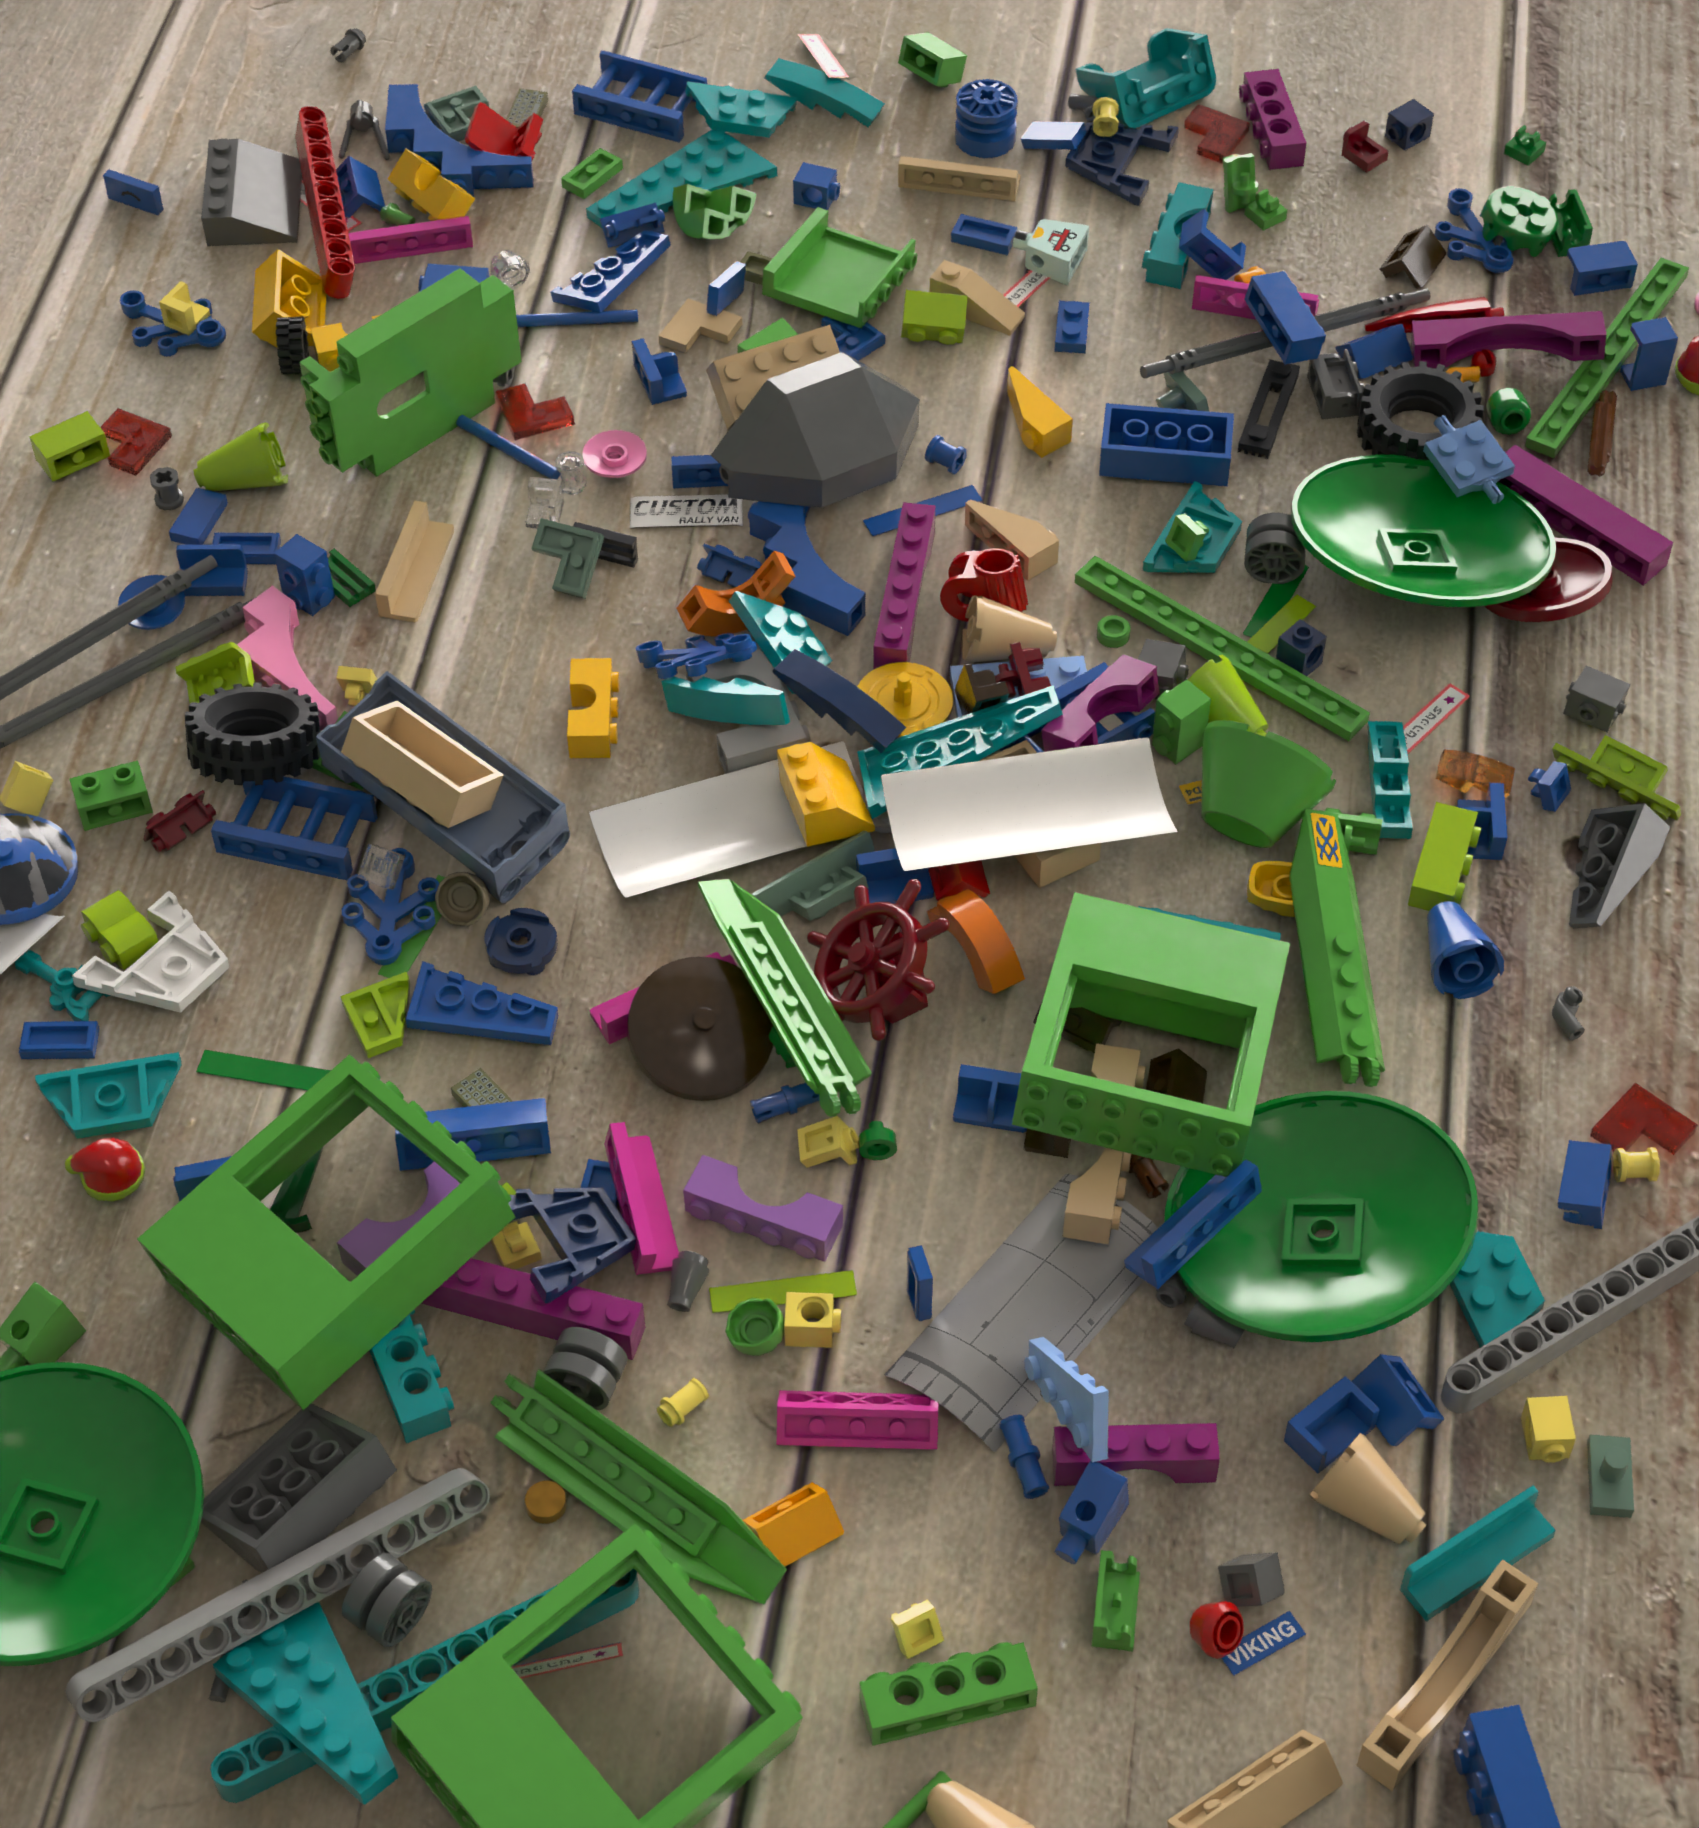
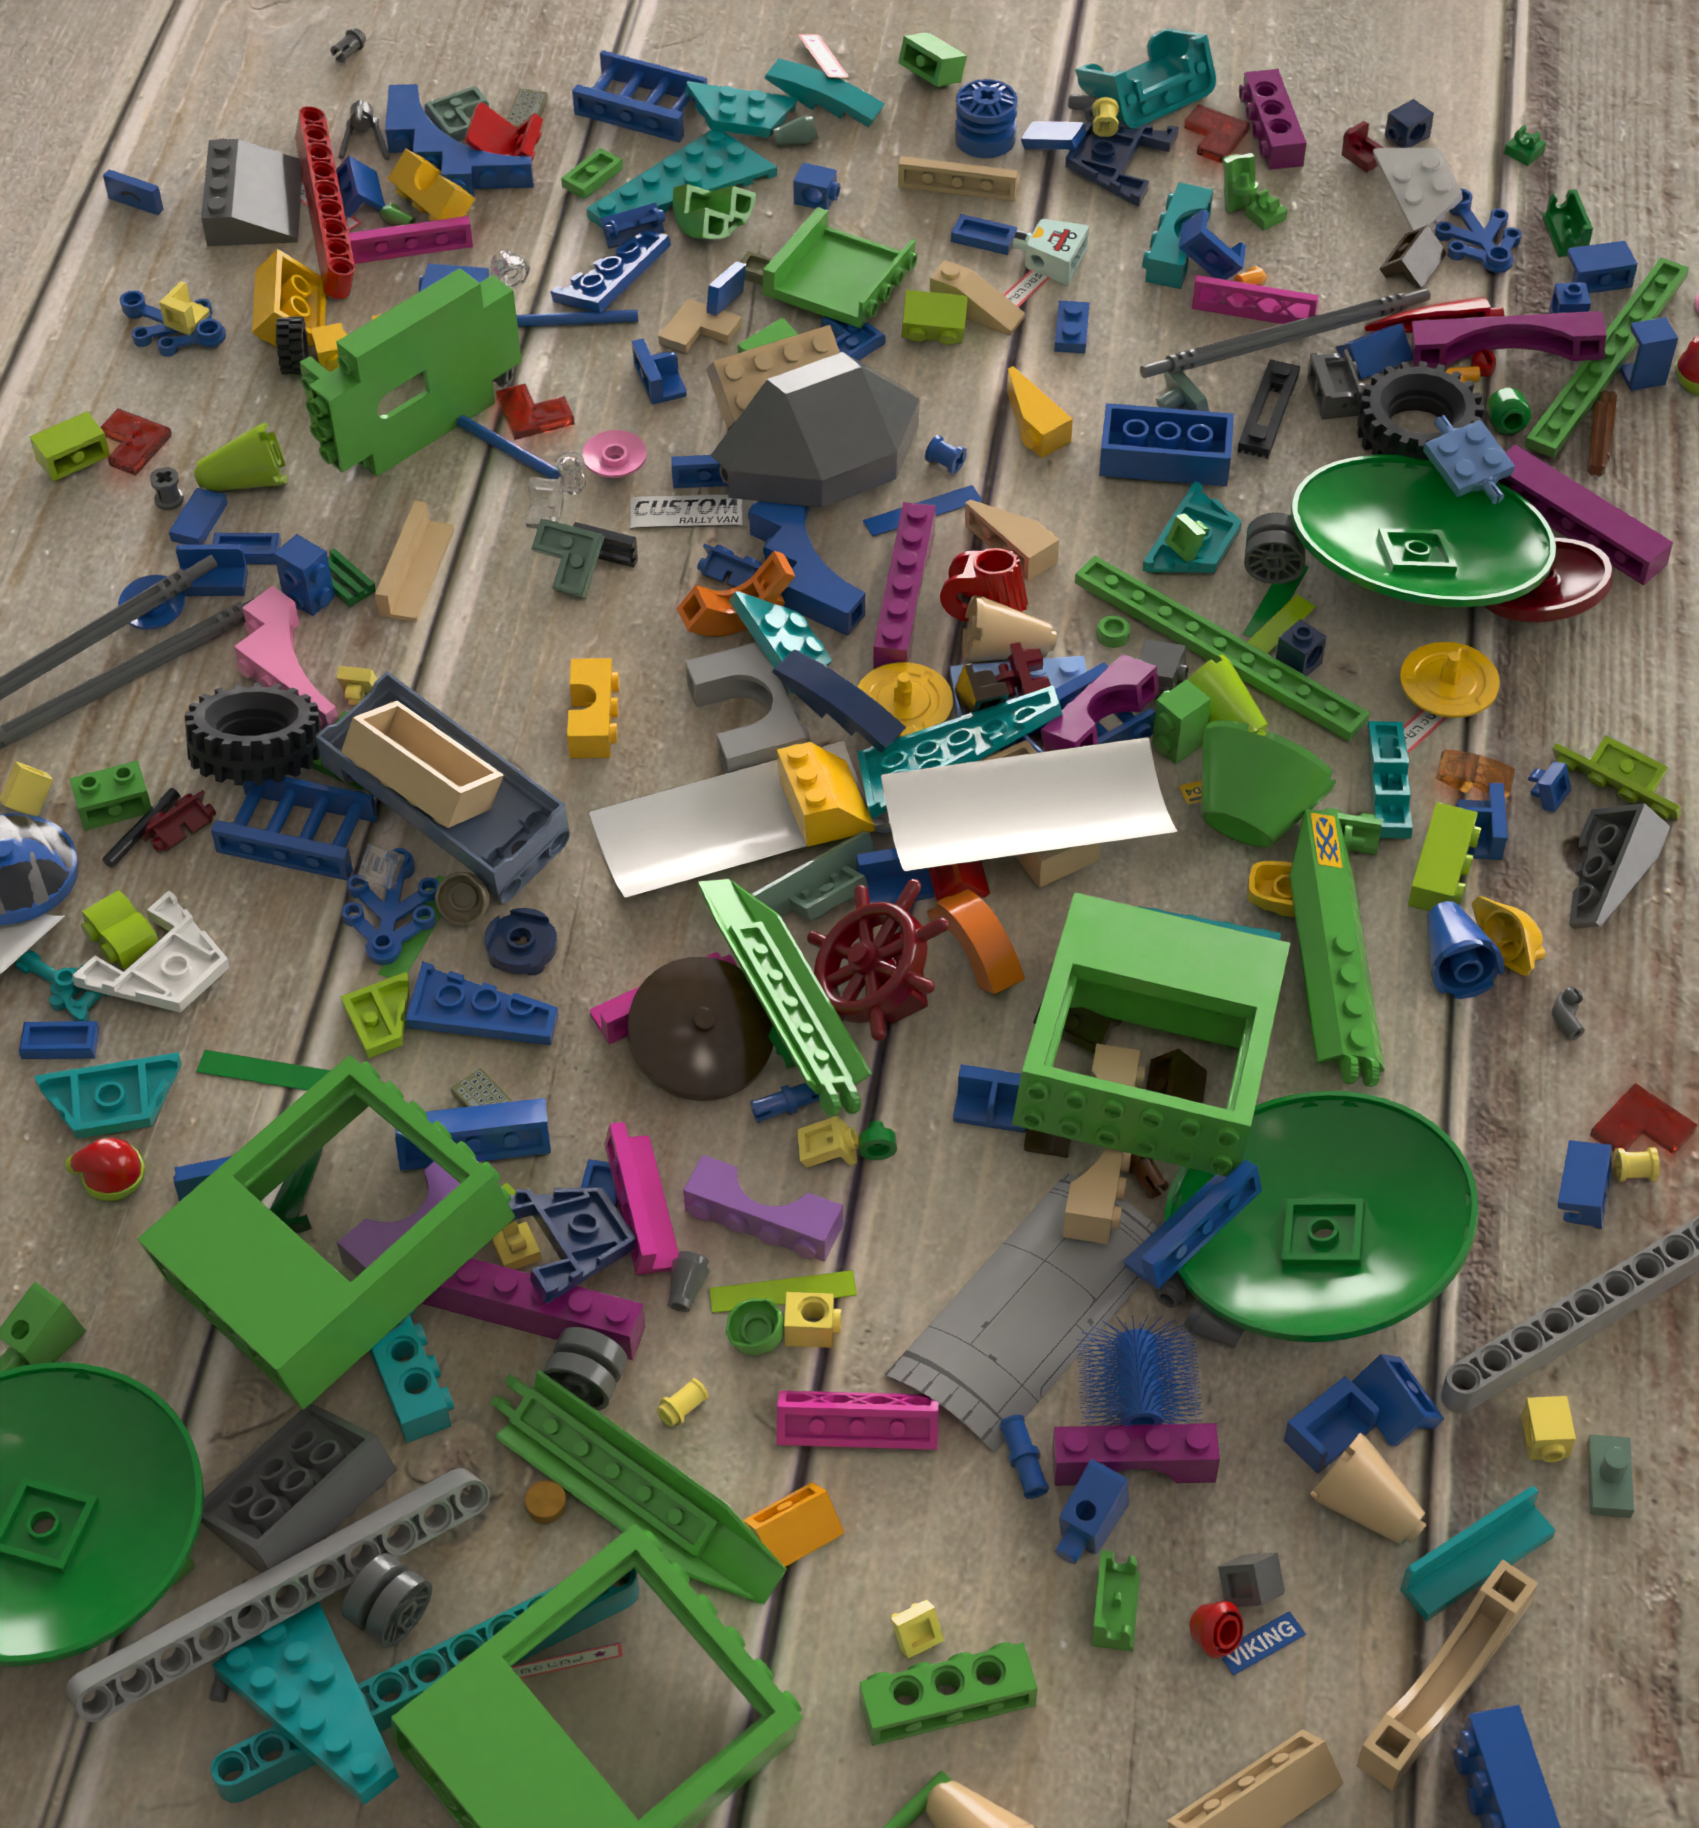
lime bracket [175,642,255,704] -> none
blue plant [636,633,757,679] -> none
teal slope [661,676,790,725] -> none
blue tile [906,1245,933,1321] -> none
light blue wing [1024,1337,1109,1462] -> none
blue brick [1244,271,1326,364] -> none
teal wing [1449,1231,1545,1348] -> none
green plate [1480,186,1558,257] -> none
dark grey head [1563,665,1631,732] -> none
none -> black bar [102,788,181,868]
none -> sand green cone [774,115,818,146]
none -> blue piece [1076,1314,1203,1426]
none -> white wing [1373,148,1463,231]
none -> yellow piece [1400,642,1500,718]
none -> yellow hat [1471,896,1546,977]
none -> blue brick [1549,282,1591,314]

